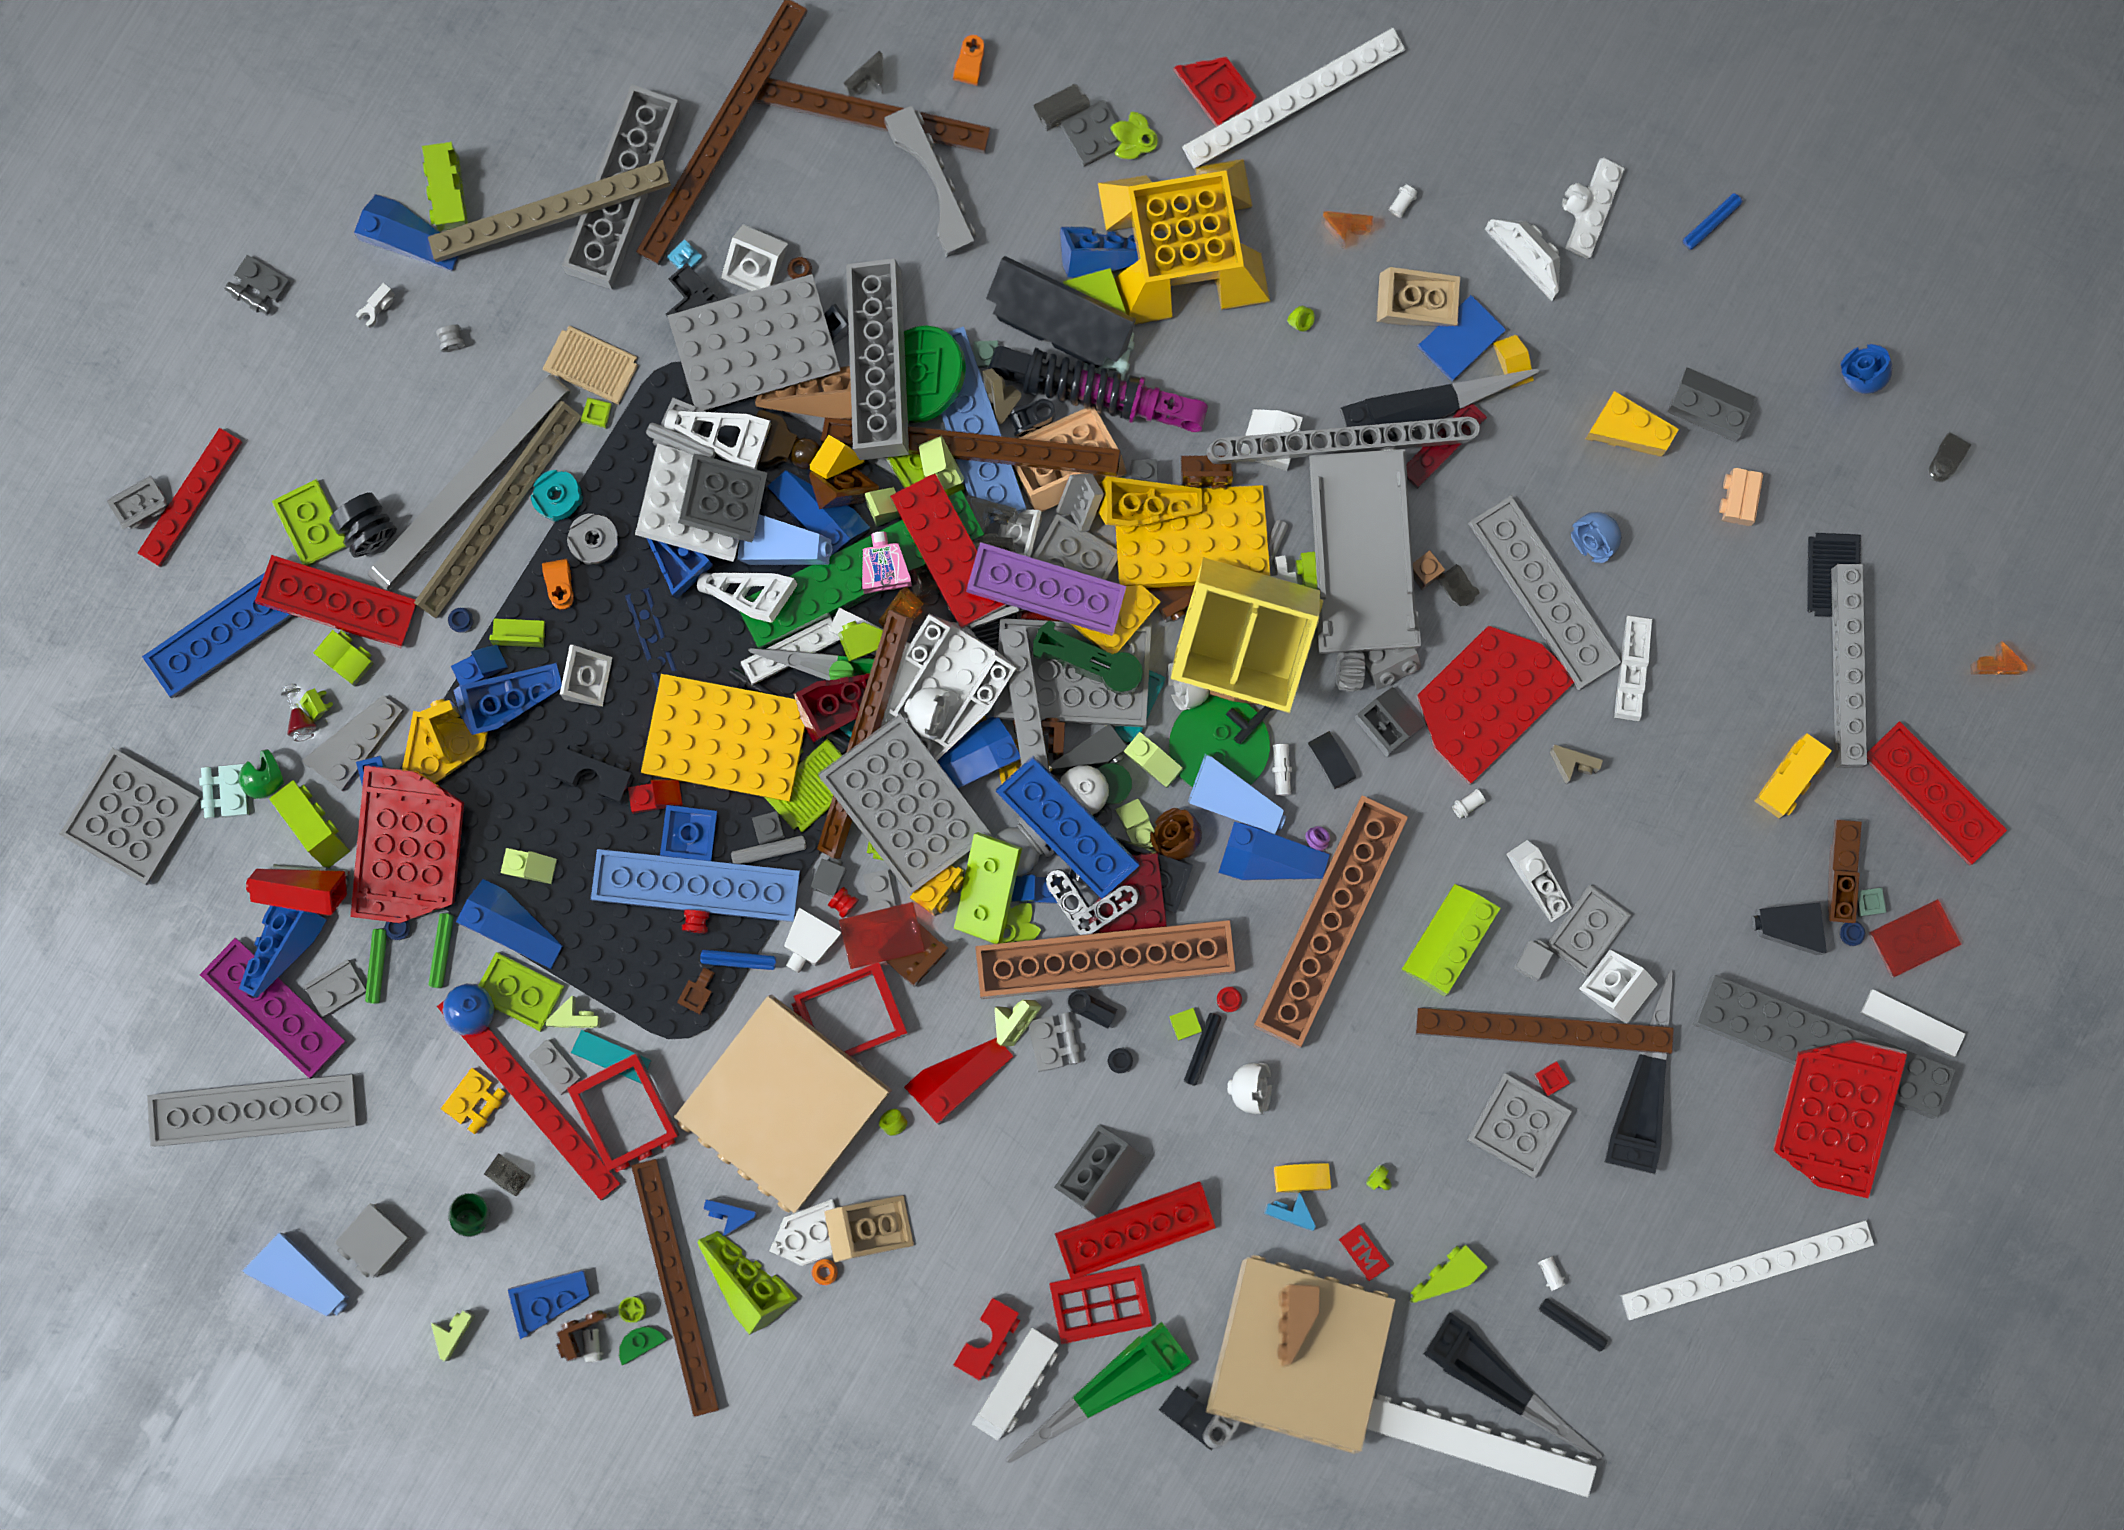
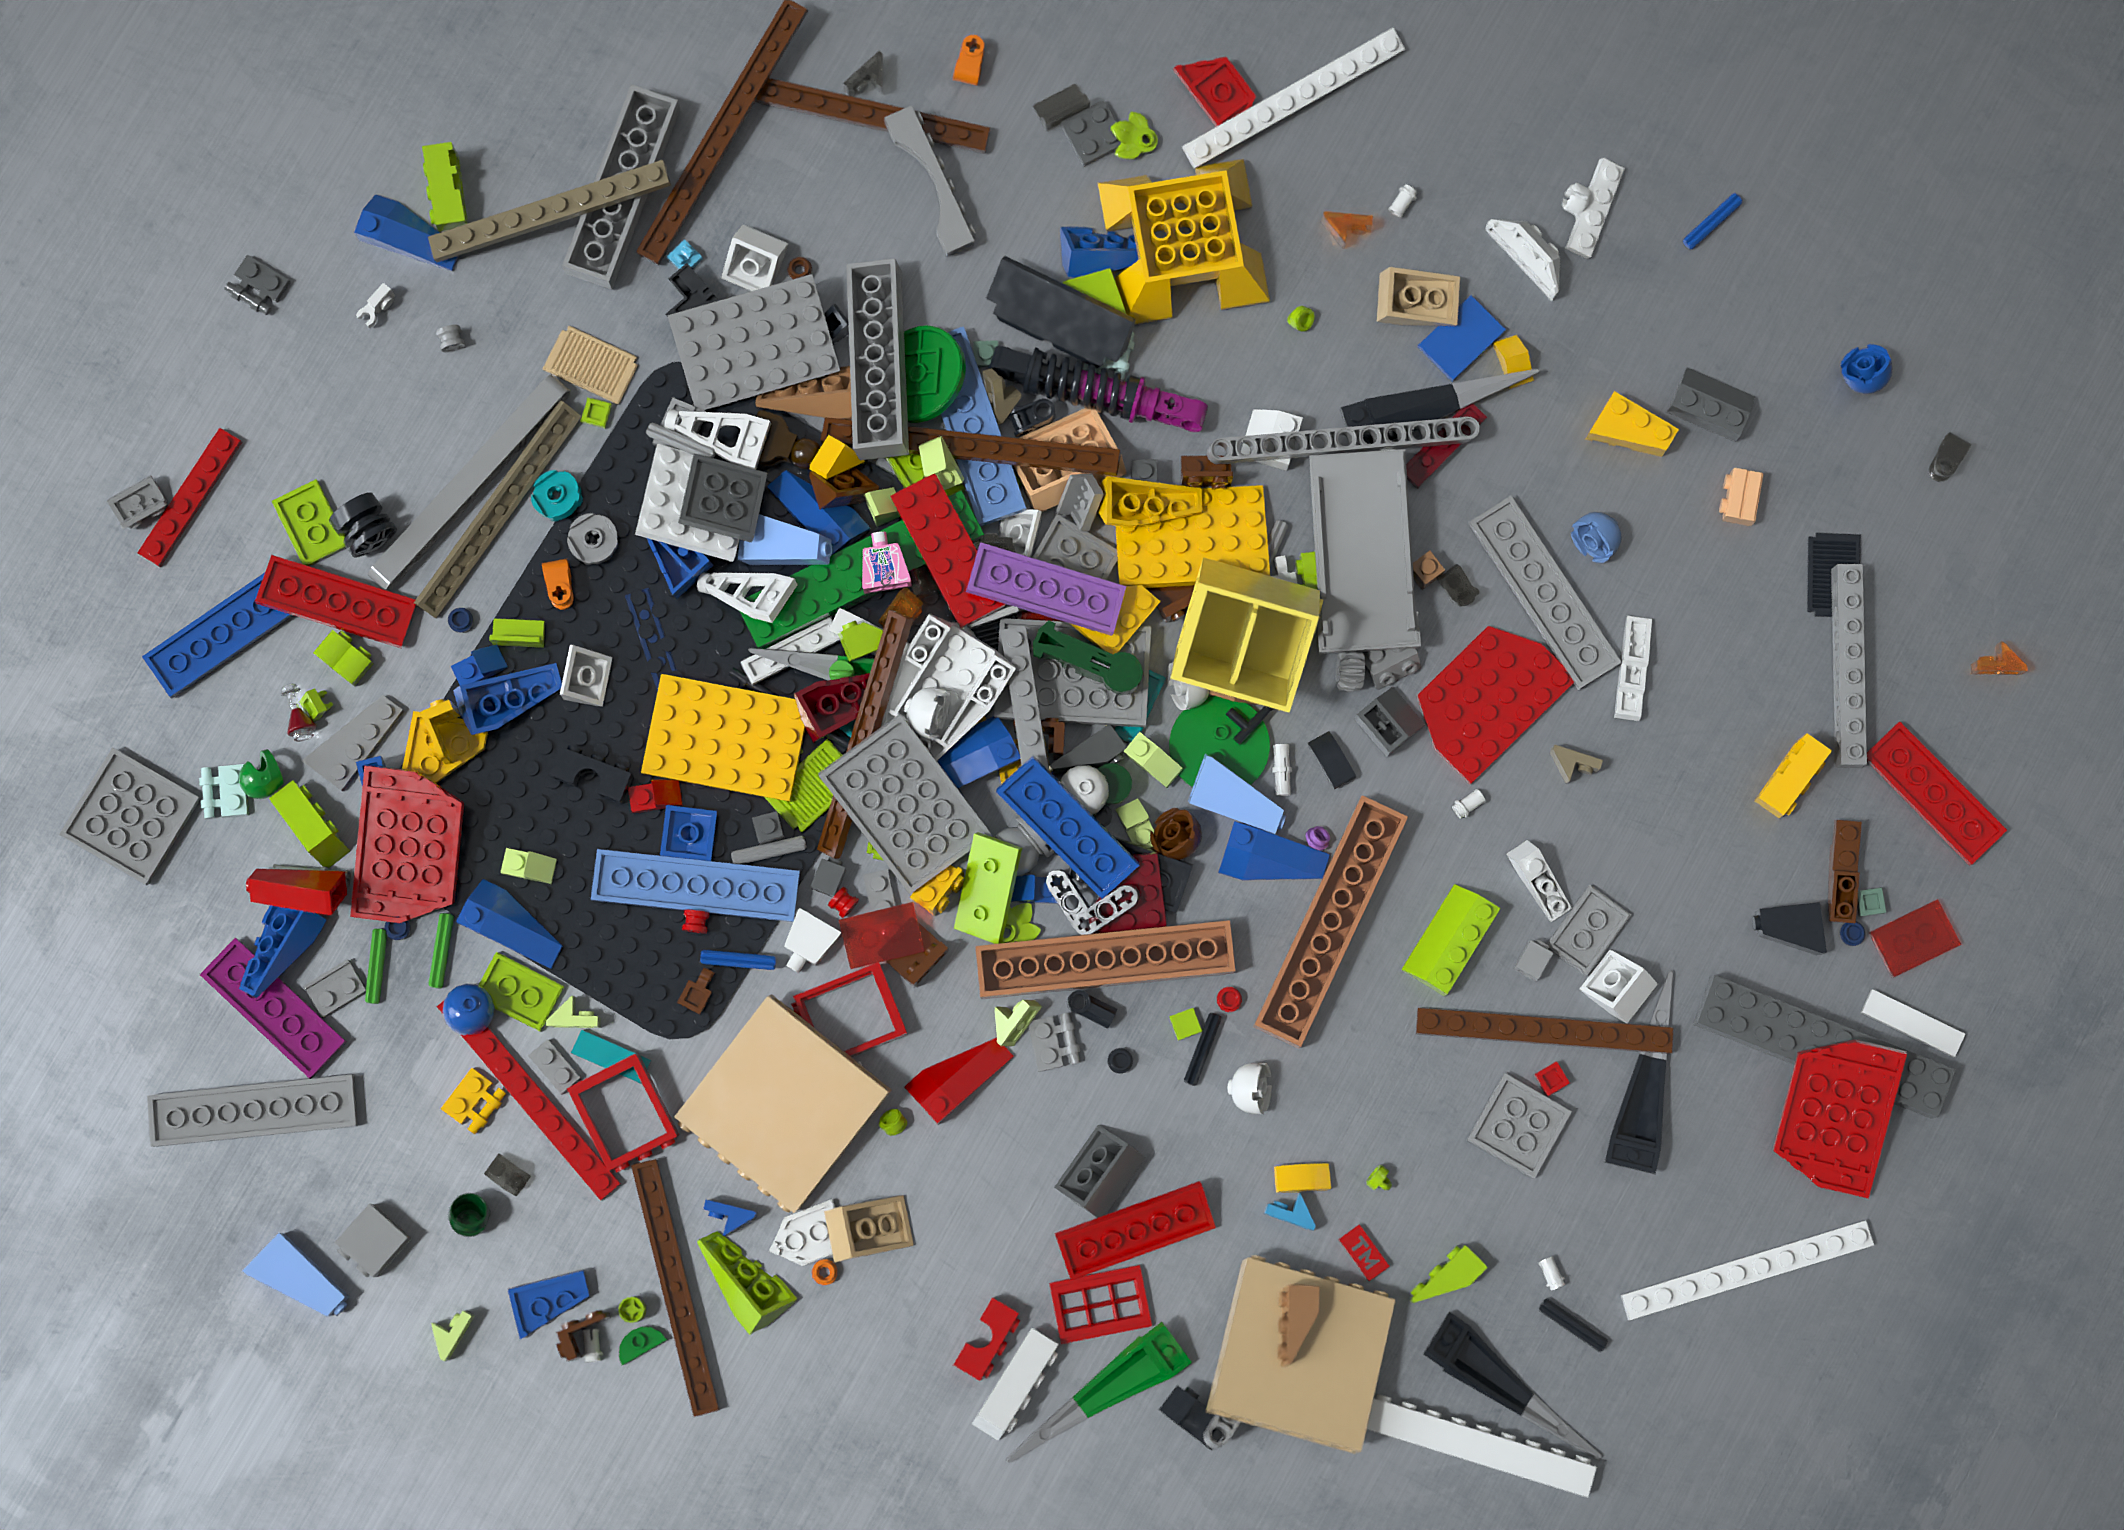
clear smoke slope [966,495,1019,536] -> none

